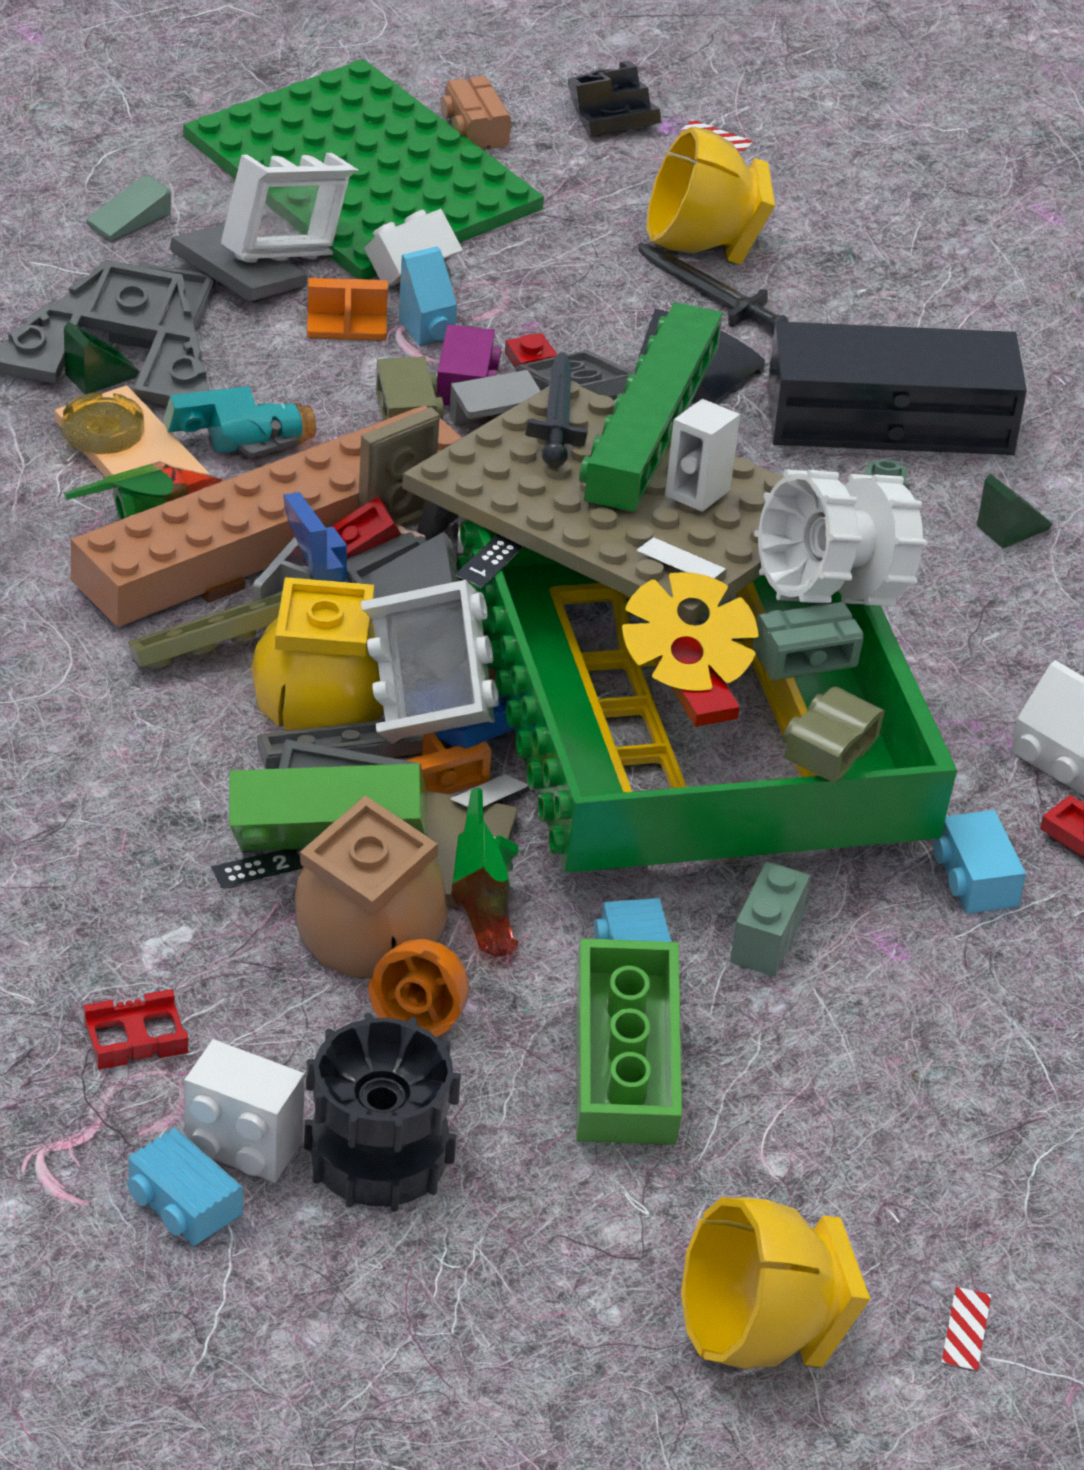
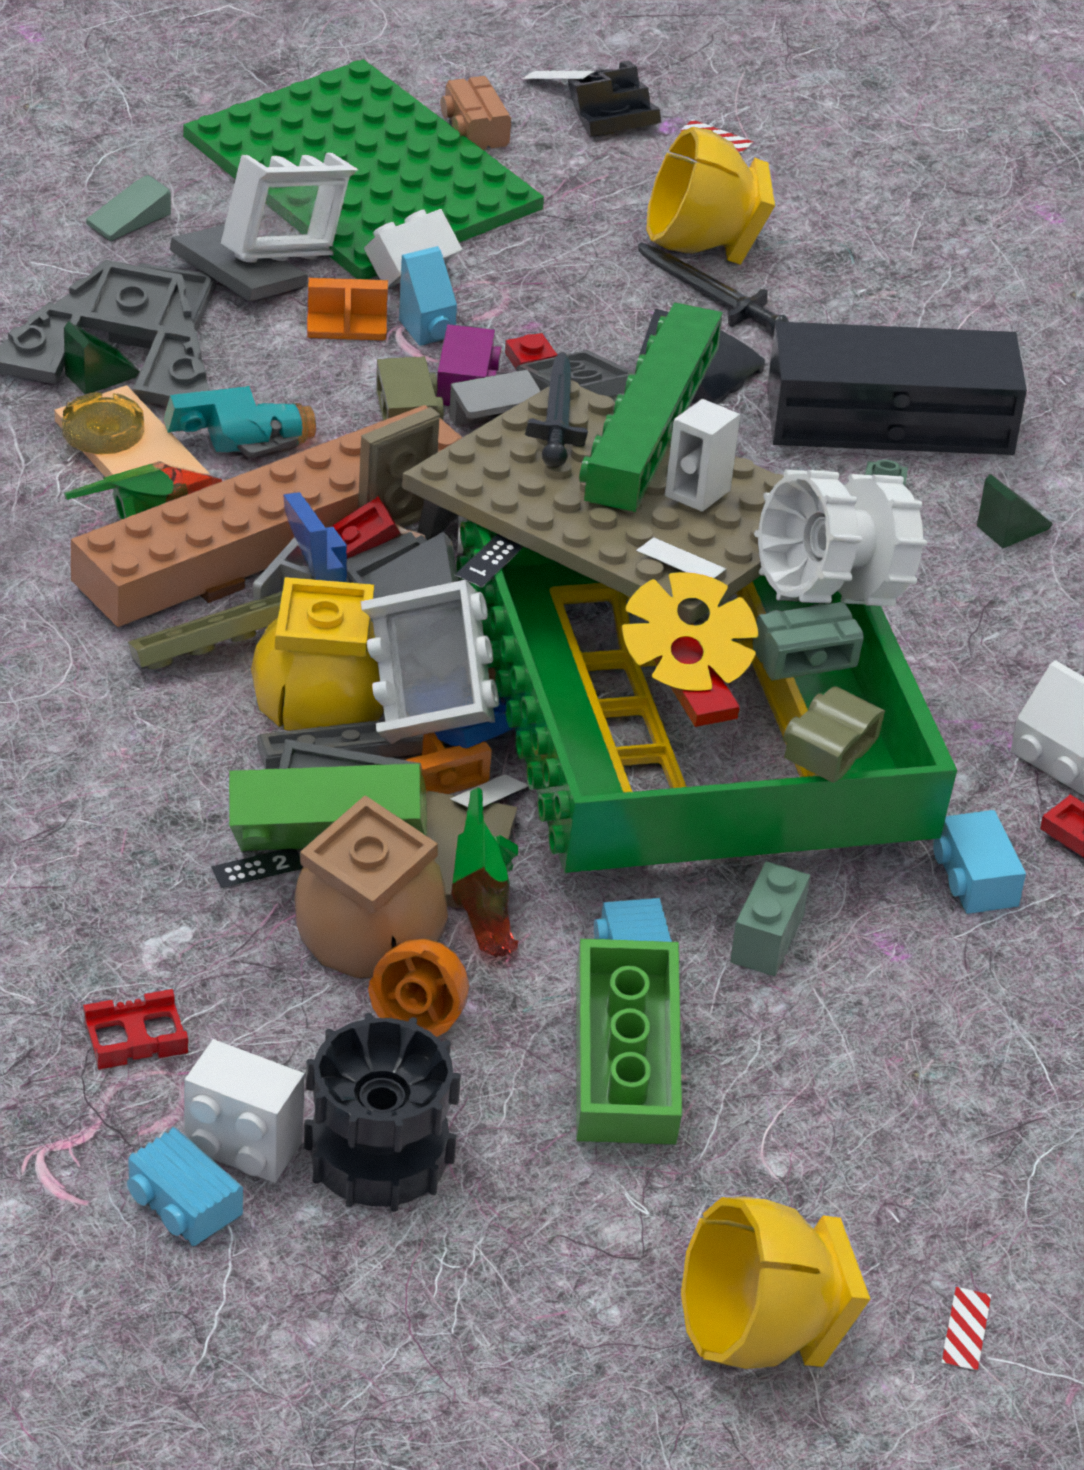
none -> white sticker [522,71,594,79]

